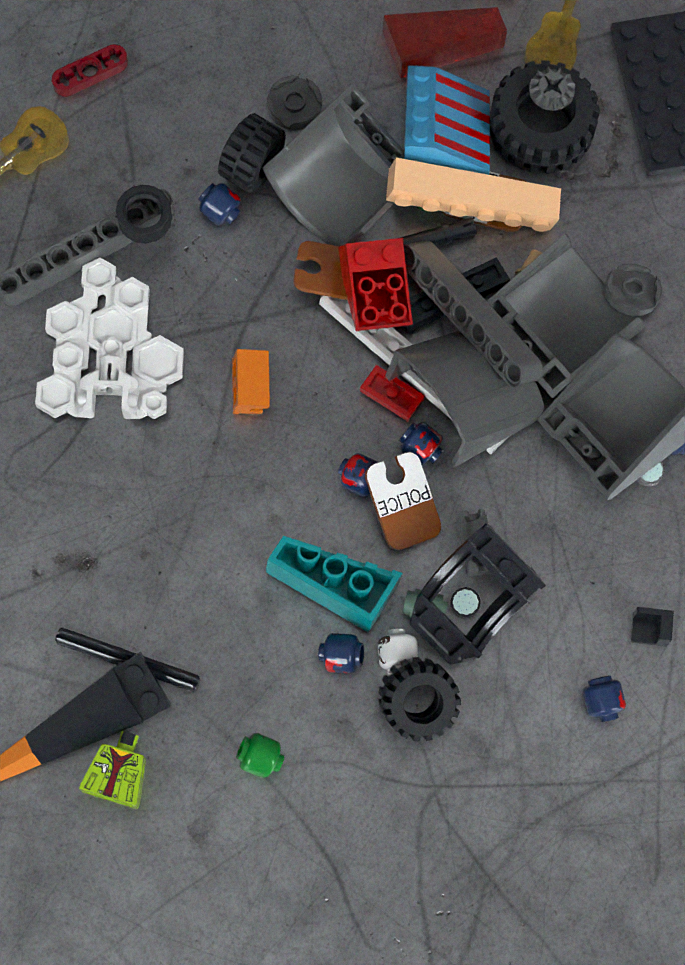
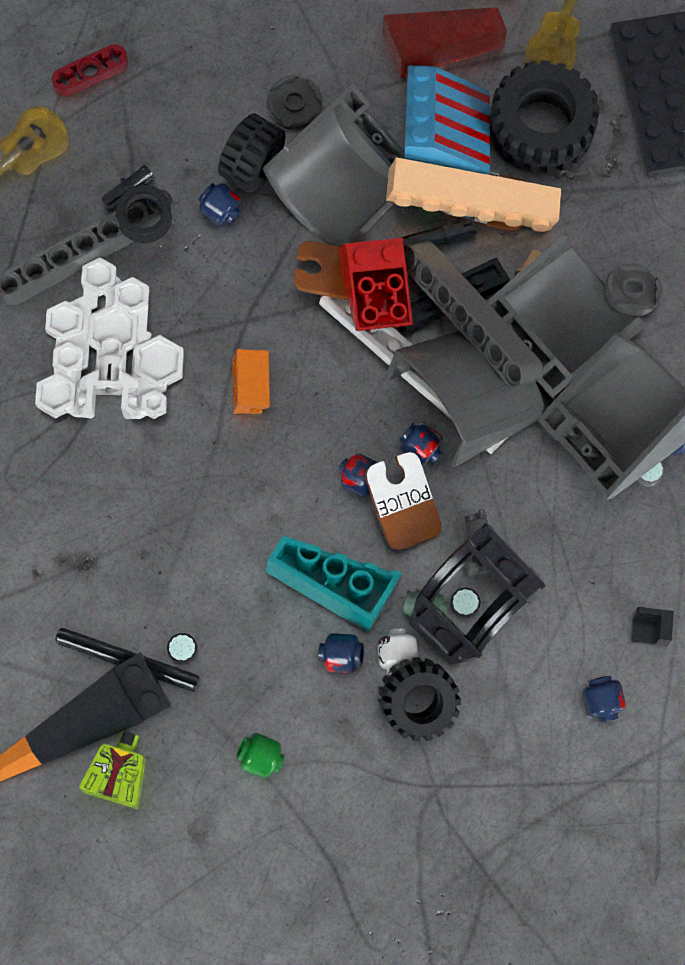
red plate [360,365,425,422] -> none
dark grey gear [529,66,575,110] -> none
none -> black axle [101,165,155,210]
none -> light aqua tile [167,633,198,665]

